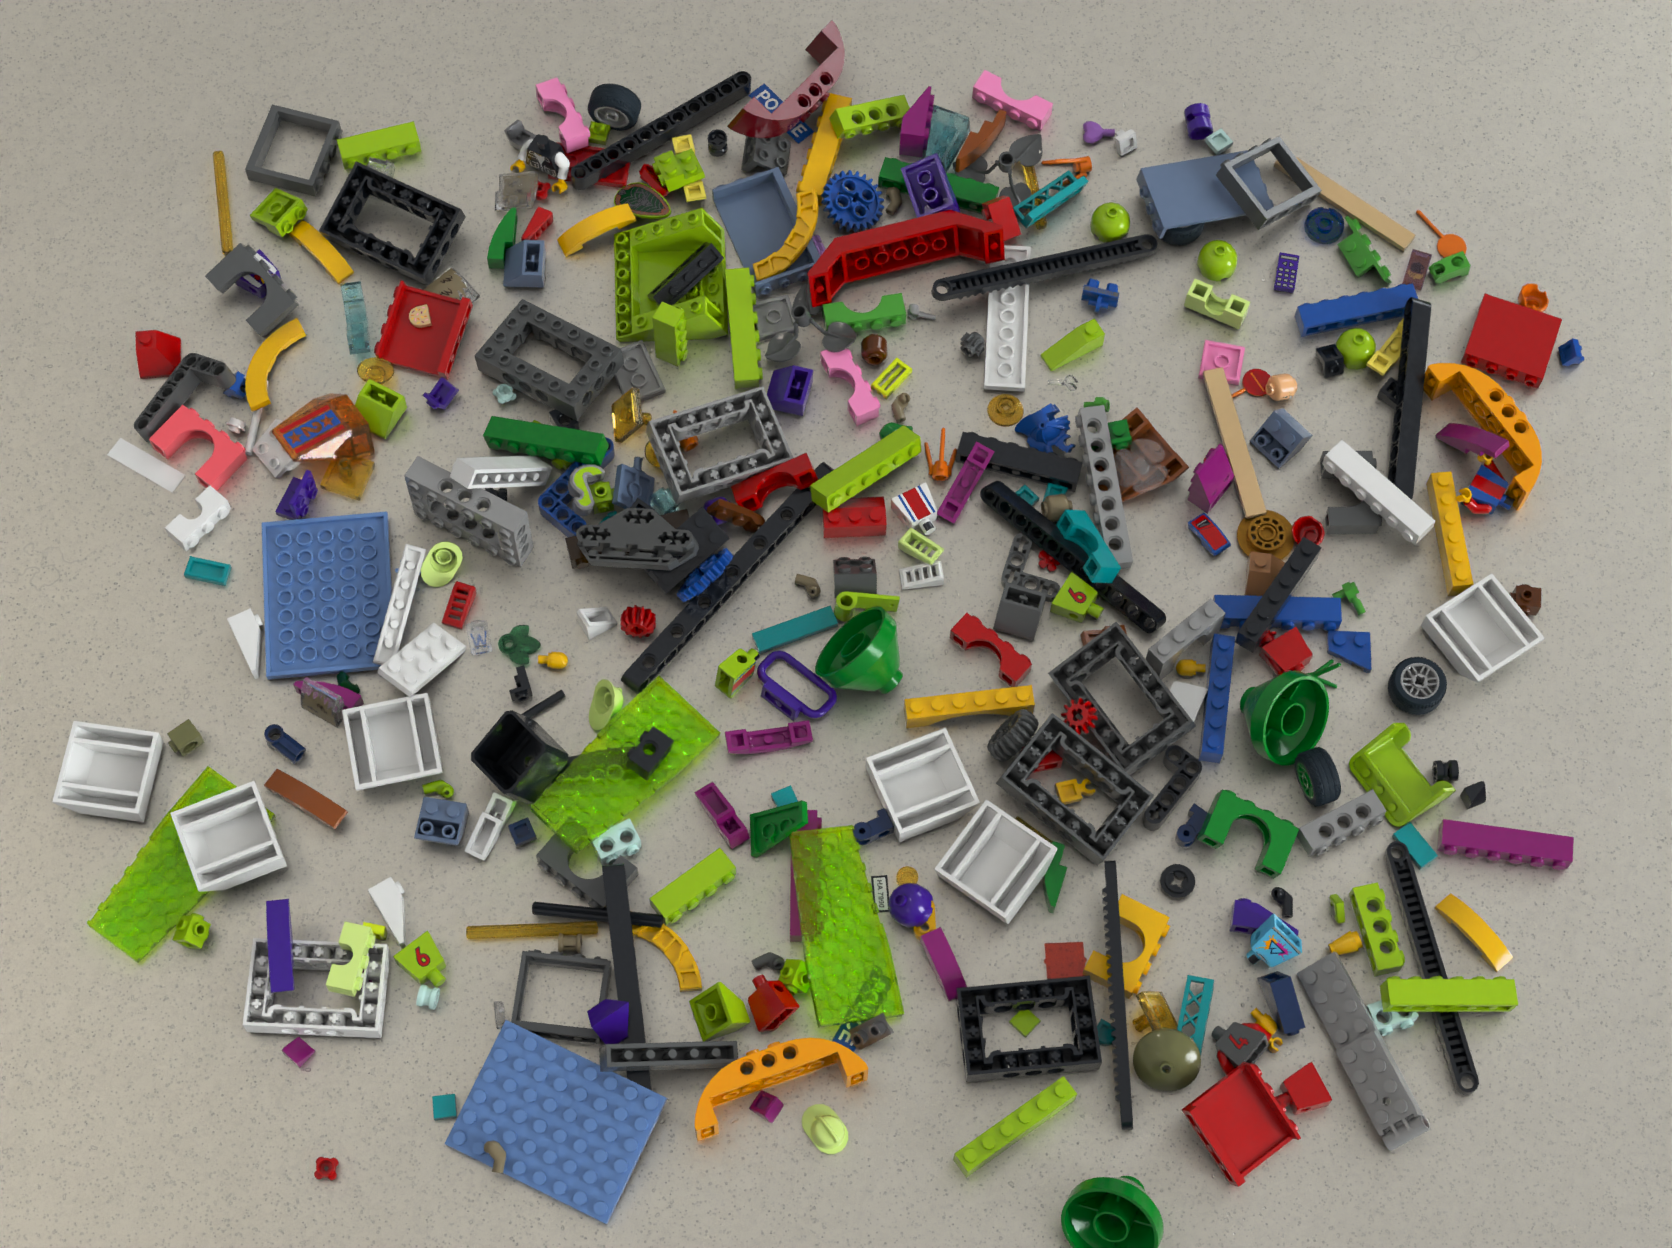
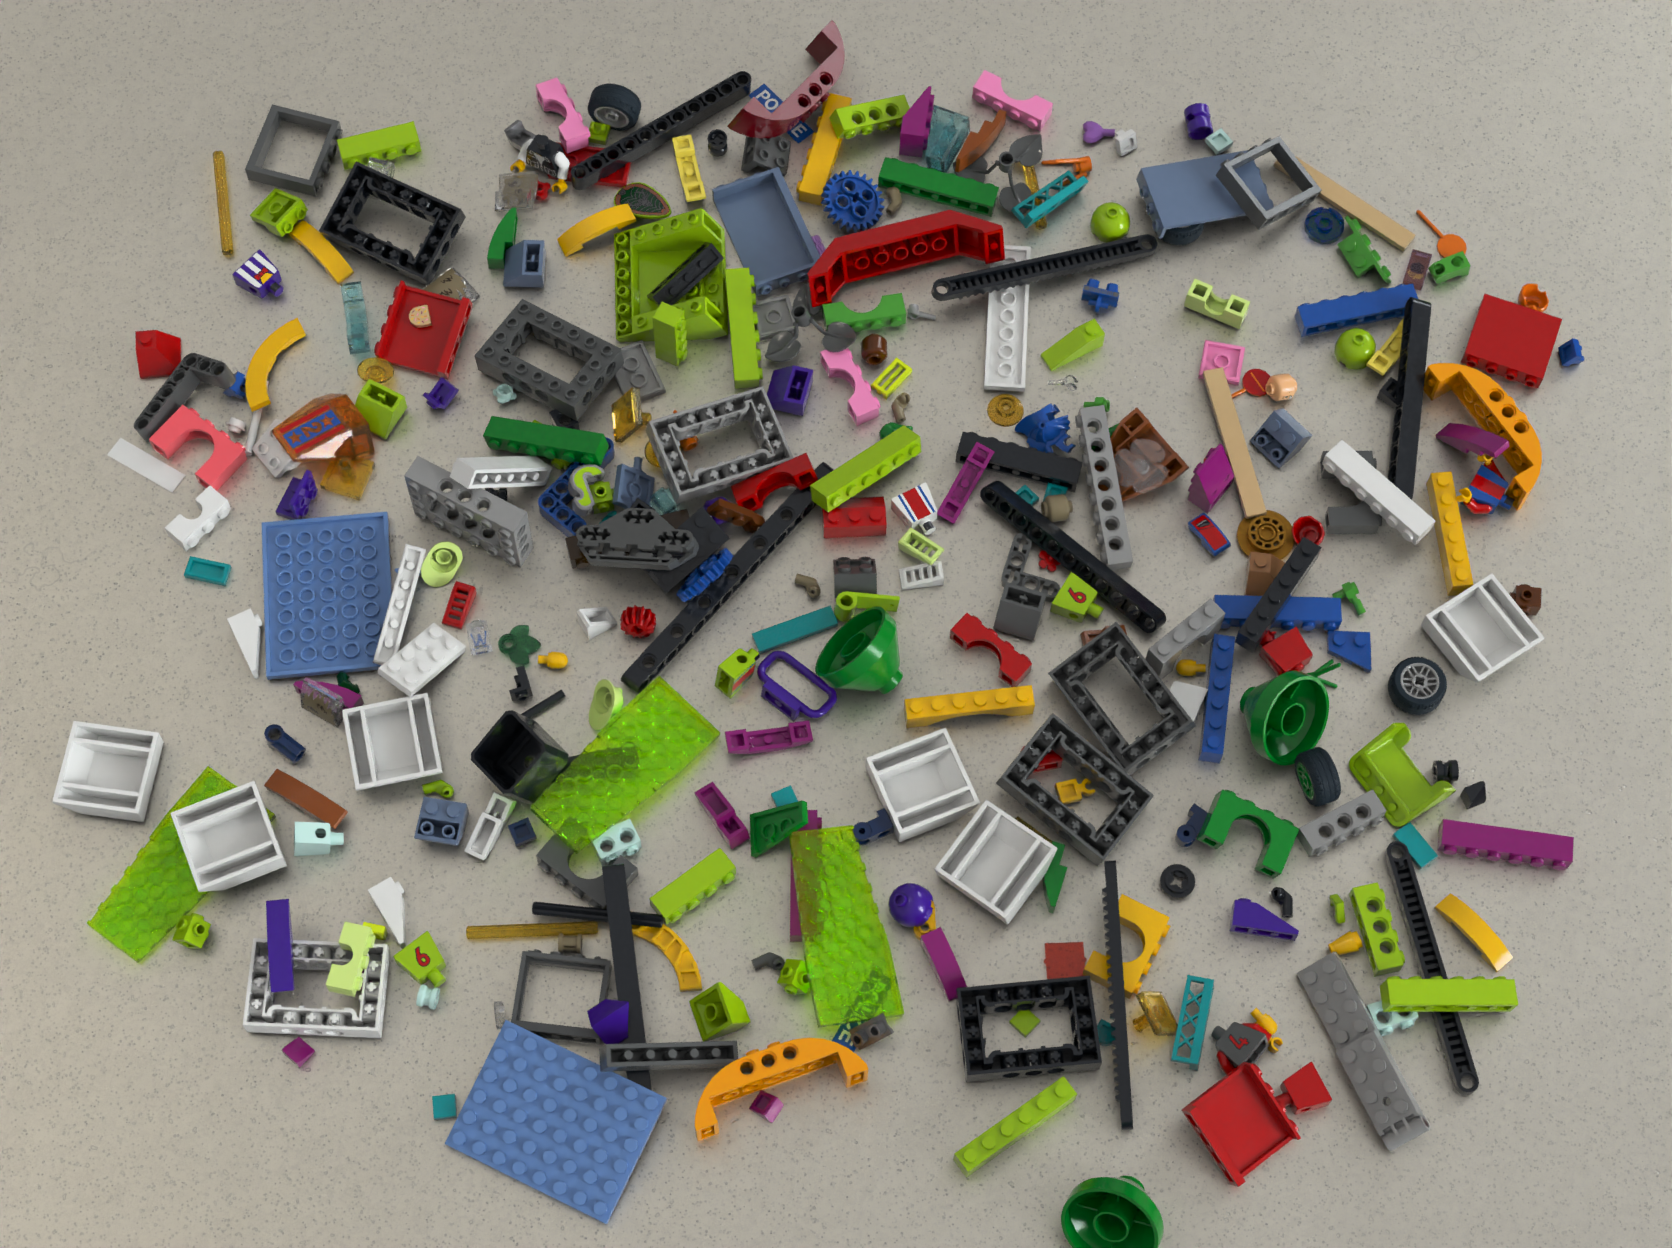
olive brick [167,719,204,757] -> none
dark grey arch [205,243,299,337] -> none
red plate [314,1157,339,1180] -> none
dark tan arm [484,1140,506,1174] -> none
red slope [521,207,553,241] -> none
black brick [626,726,674,781] -> none
red plate [639,164,670,196] -> none
lime plate [652,149,705,192] -> none
red torso [748,975,800,1032] -> none
yellow tile [753,187,818,282] -> none
yellowish green piece [802,1104,848,1154] -> none
sticker [871,875,889,913] -> none
clear yellow tile [896,866,918,886] -> none
dark purple slope [901,153,961,218] -> none
orange plant [924,427,957,481] -> none
dark grey gear [960,332,985,357] -> none
red brick [981,195,1021,241] -> none
dark grey gear [987,709,1039,762] -> none
teal arch [1056,509,1121,583] -> none
red gear [1061,698,1098,735] -> none
green bracket [1108,419,1132,450] -> none
olive dish [1133,1028,1201,1092] -> none
black beam [1143,745,1202,831] -> none
lime cylinder [1197,240,1238,281] -> none
medium azure torso [1246,914,1302,967] -> none
dark blue slope [1257,971,1306,1036] -> none
dark purple tile [1274,252,1299,293] -> none
black bracket [1316,344,1344,378] -> none
none -> light aqua torso [294,822,344,856]

